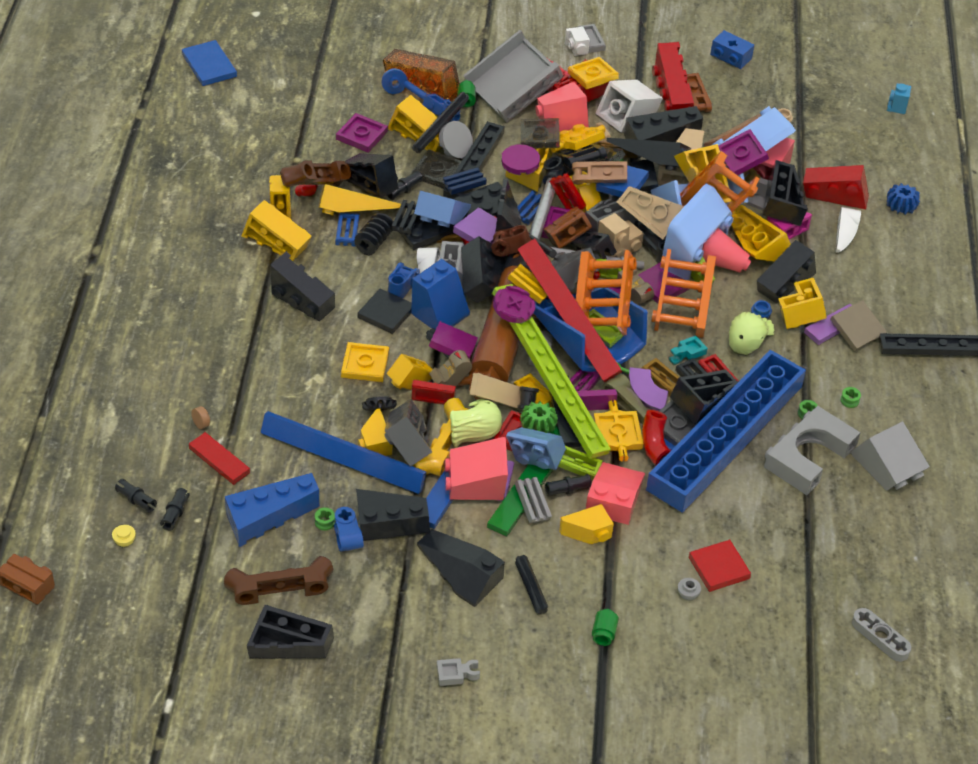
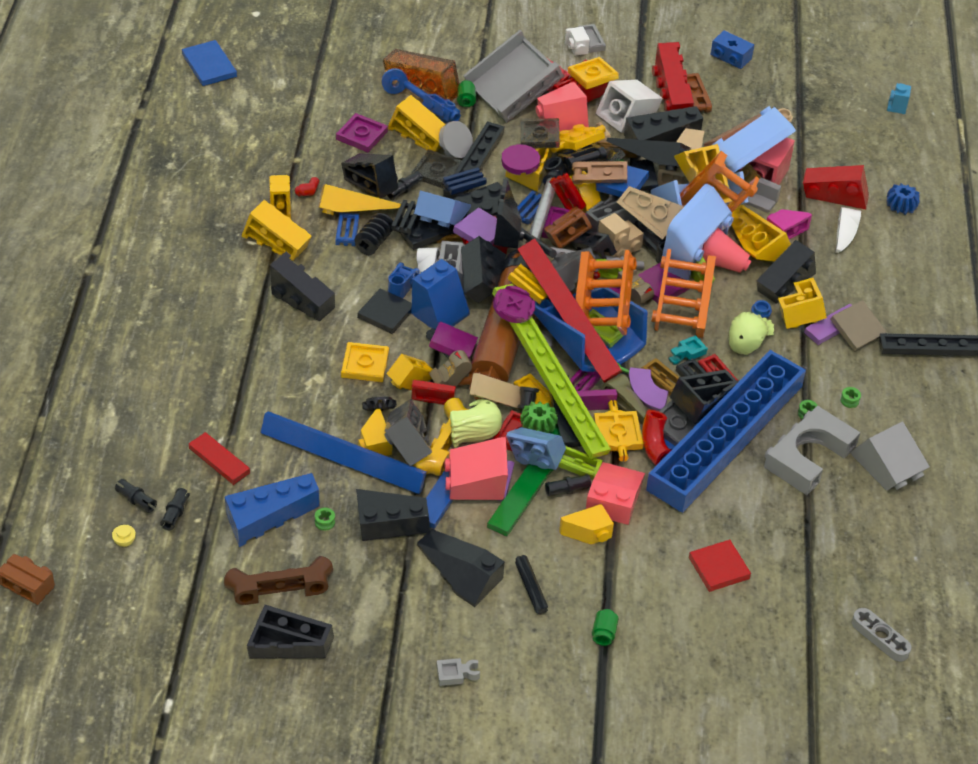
medium nougat tile [191,406,210,429] -> none
reddish brown plate [280,160,351,188] -> none
blue piece [334,507,364,552] -> none
black axle [412,92,469,154] -> none
copper piece [491,225,531,256] -> none
light grey tile [514,477,552,523] -> none
light grey plate [678,578,701,600] -> none
magenta tile [719,129,769,175] -> none
black wedge [763,160,808,226] -> none

